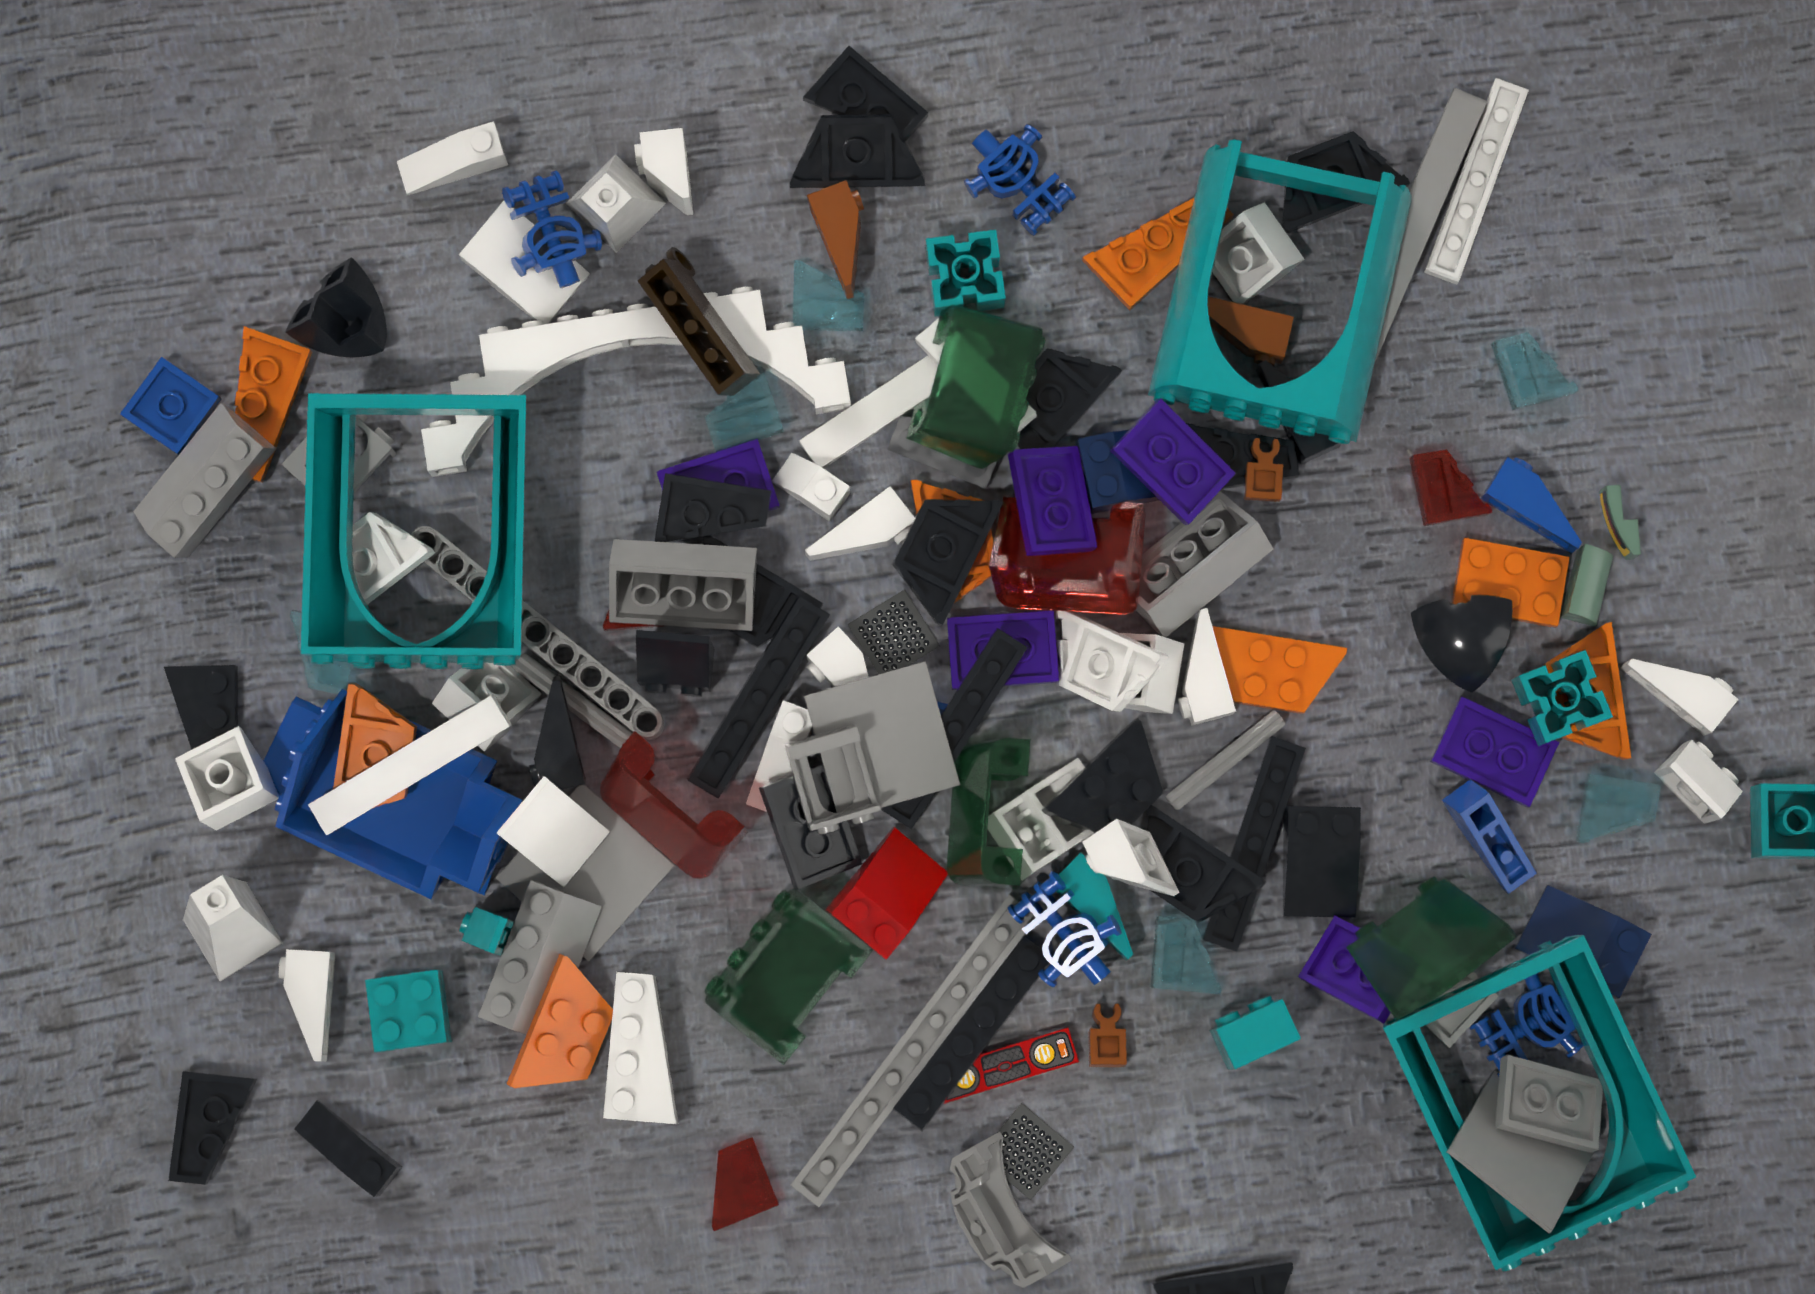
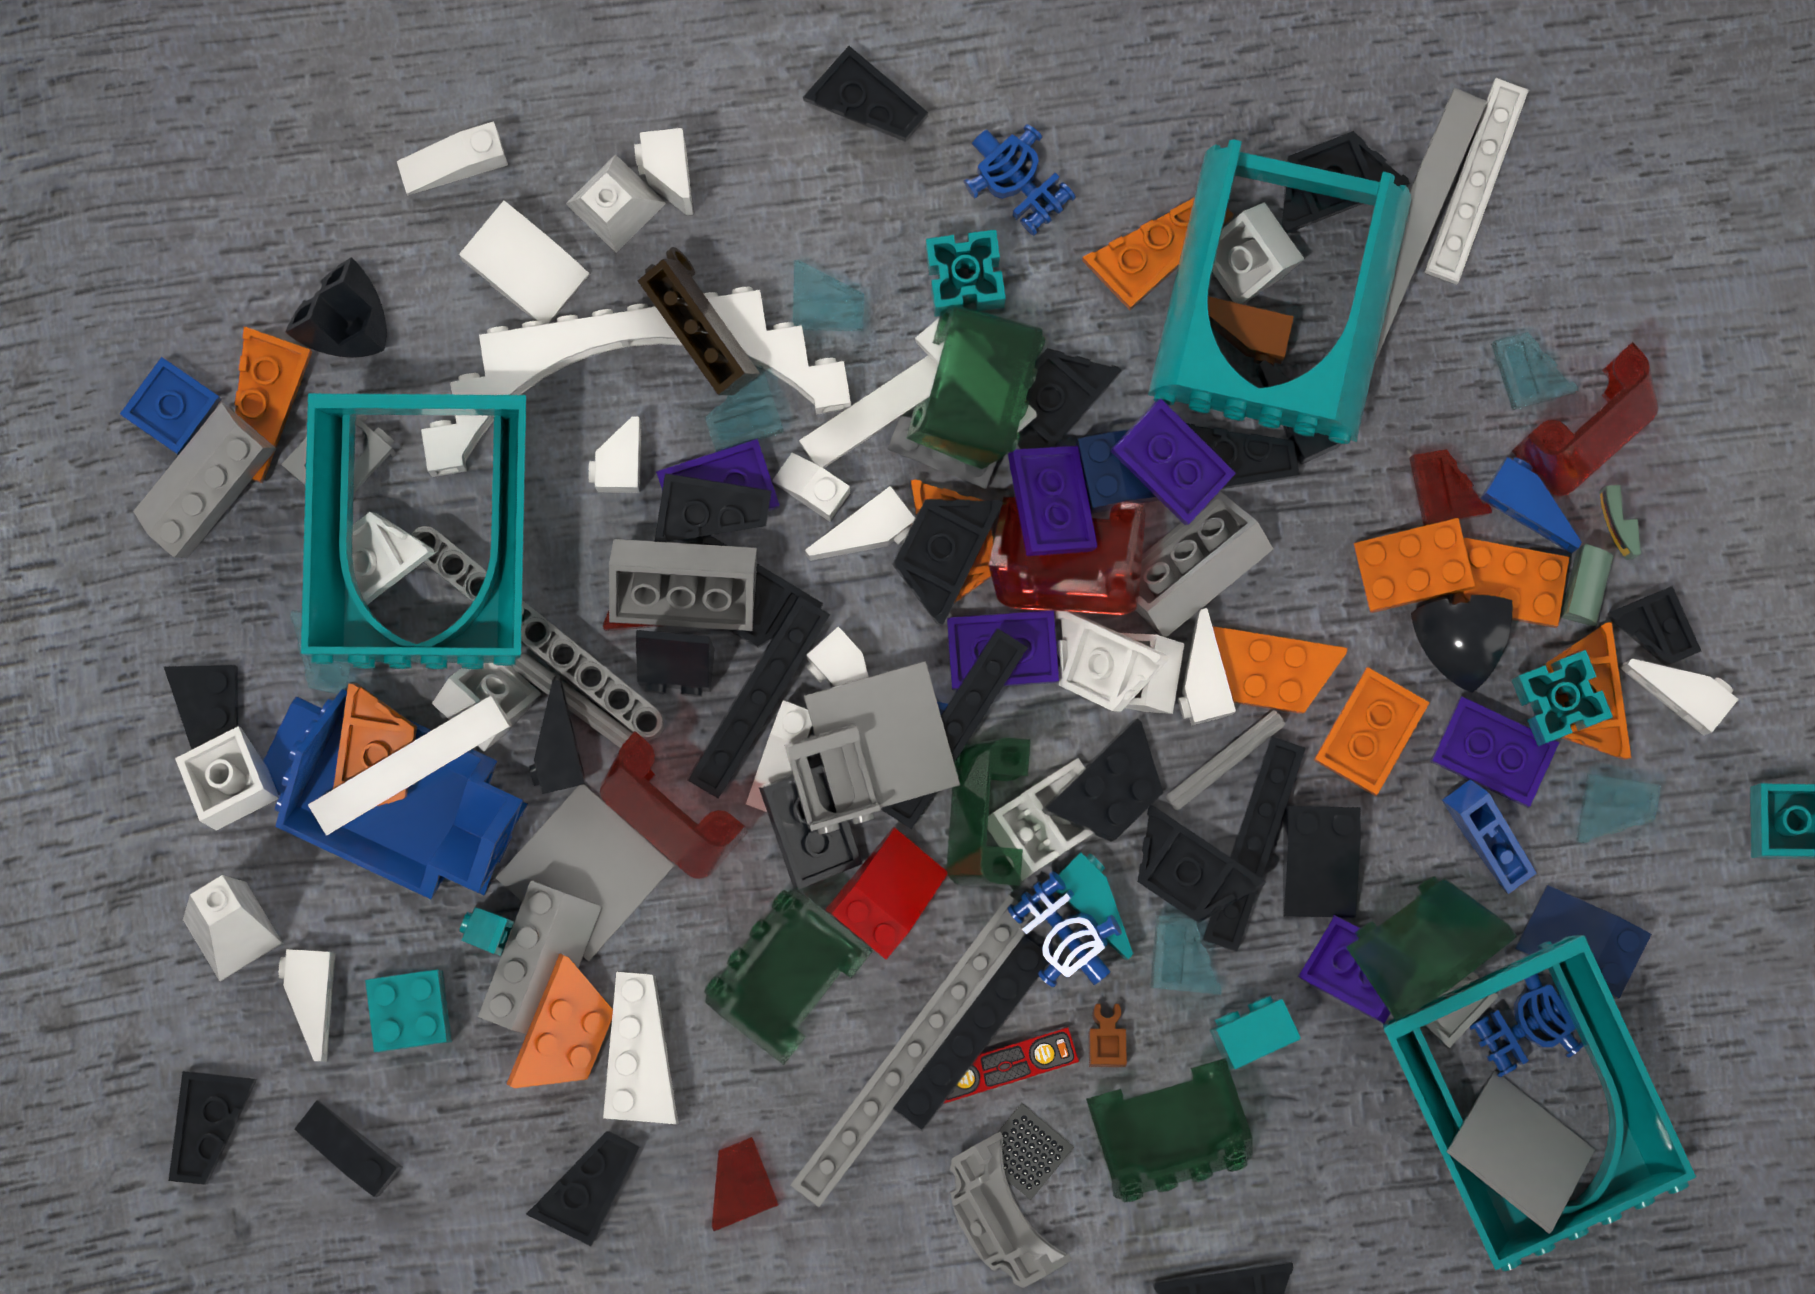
white slope [497,777,610,887] -> none
blue piece [502,170,602,288] -> none
black wing [790,114,925,188] -> none
dark orange slope [807,180,864,300] -> none
dark grey sticker [848,589,940,674] -> none
white slope [1082,819,1180,896] -> none
dark orange plate [1244,438,1283,502] -> none
light grey plate [1495,1055,1603,1153] -> none
white slope [1654,740,1743,824] -> none
none -> black wing [526,1131,640,1246]
none -> white slope [589,417,642,493]
none -> clear green windscreen [1086,1058,1253,1202]
none -> orange plate [1313,667,1430,796]
none -> orange plate [1354,518,1475,613]
none -> clear red windscreen [1512,342,1659,496]
none -> black wing [1607,586,1701,666]

